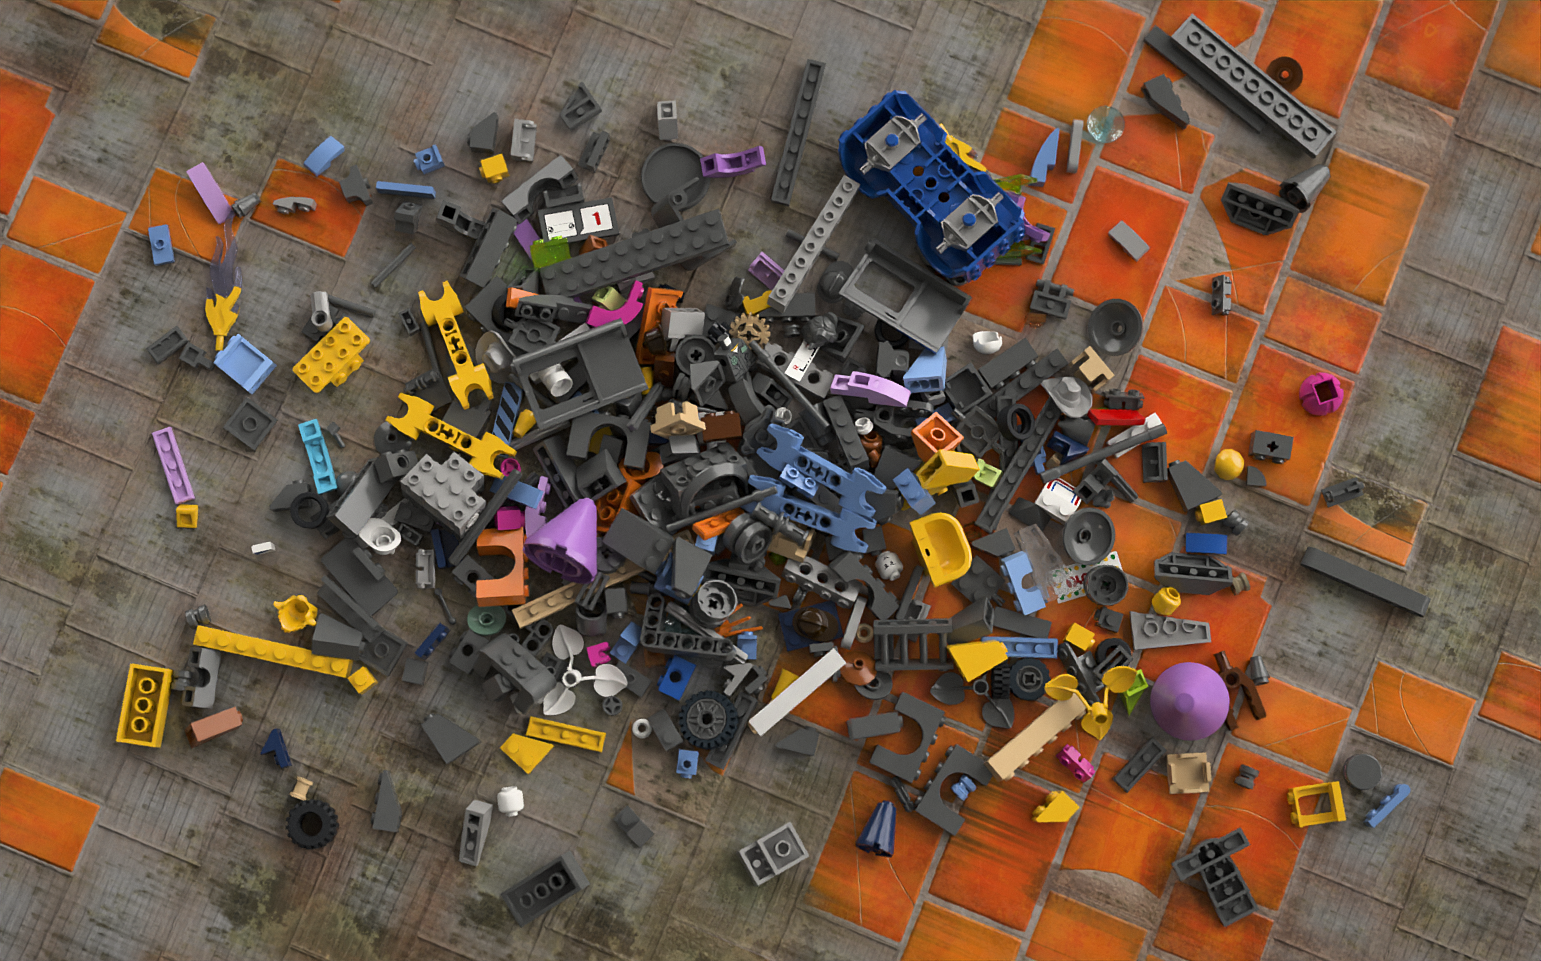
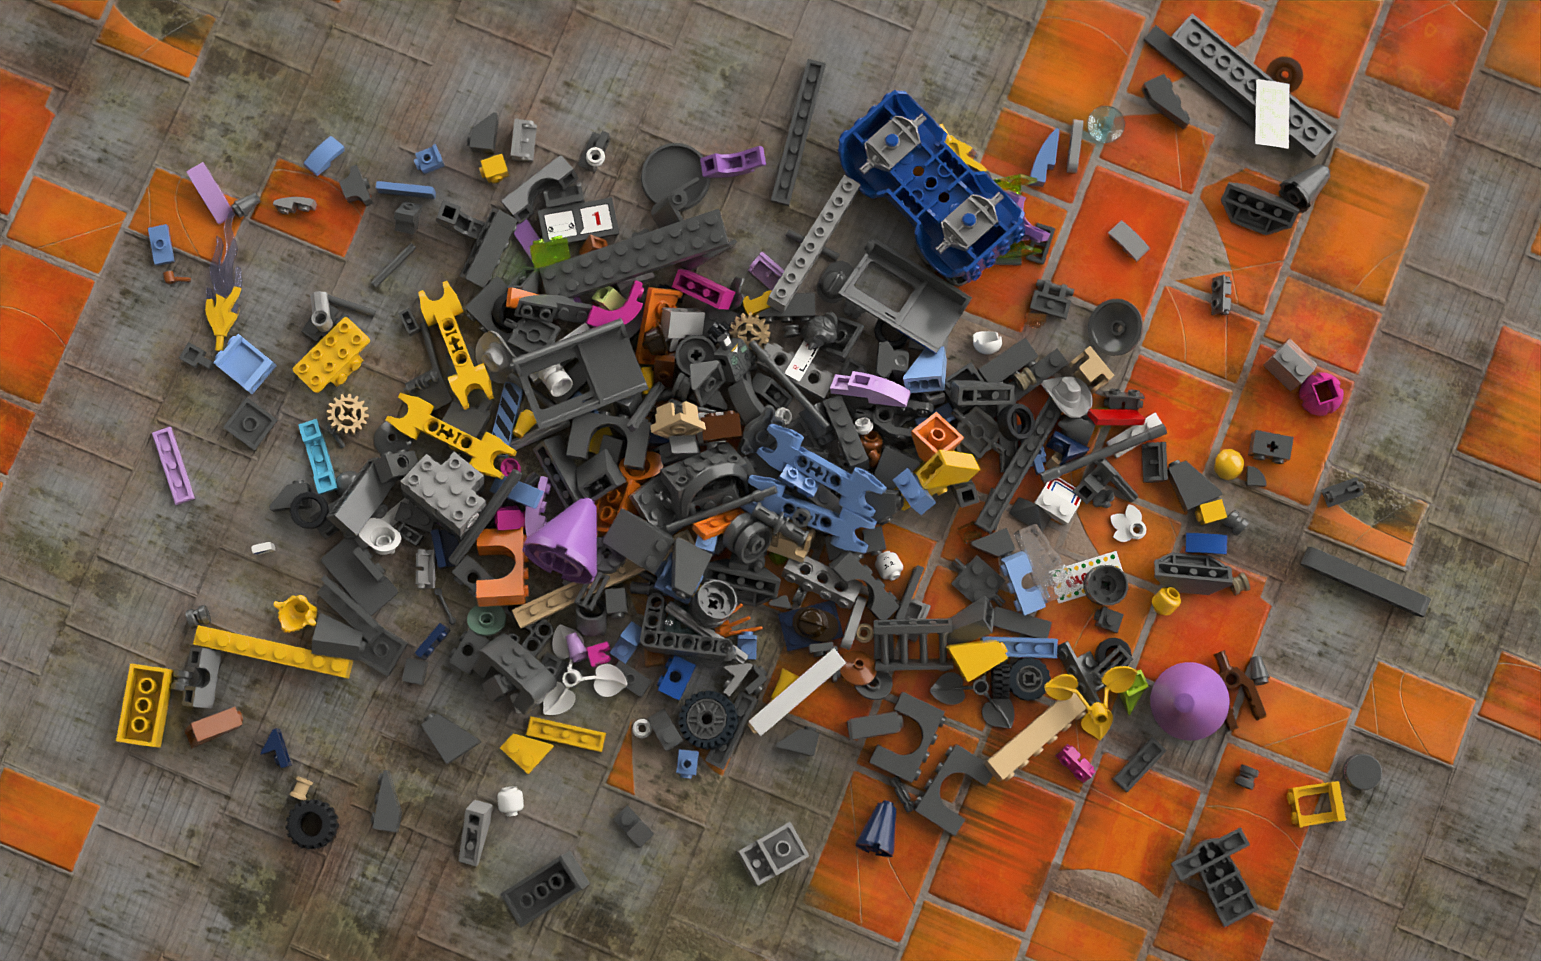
dark grey plate [146,326,190,364] -> none
yellow slope [176,504,198,528] -> none
yellow brick [347,666,378,695] -> none
dark grey wing [560,82,602,131] -> none
dark grey wheel [603,696,623,716] -> none
light grey slope [657,101,678,141] -> none
yellow piece [909,512,972,587] -> none
medium blue wheel [950,774,977,802] -> none
yellowish green bracket [973,458,1004,489] -> none
yellow slope [1031,791,1080,822] -> none
dark grey dish [1062,507,1115,565] -> none
yellow brick [1063,622,1095,652] -> none
light grey wing [1129,611,1211,650] -> none
tan panel [1166,753,1212,794] -> none
medium blue plate [1363,784,1410,828] -> none
none -> dark orange hand [163,271,191,284]
none -> tan gear [326,394,369,436]
none -> lavender cone [566,633,588,663]
none -> white plate [586,147,605,167]
none -> dark pink brick [672,269,735,310]
none -> dark grey bush [792,508,811,528]
none -> dark grey slope [951,380,1014,405]
none -> dark tan wheel [1013,367,1037,391]
none -> white plate [1110,504,1146,542]
none -> white sticker [1255,79,1289,149]
none -> light grey slope [1263,338,1317,391]

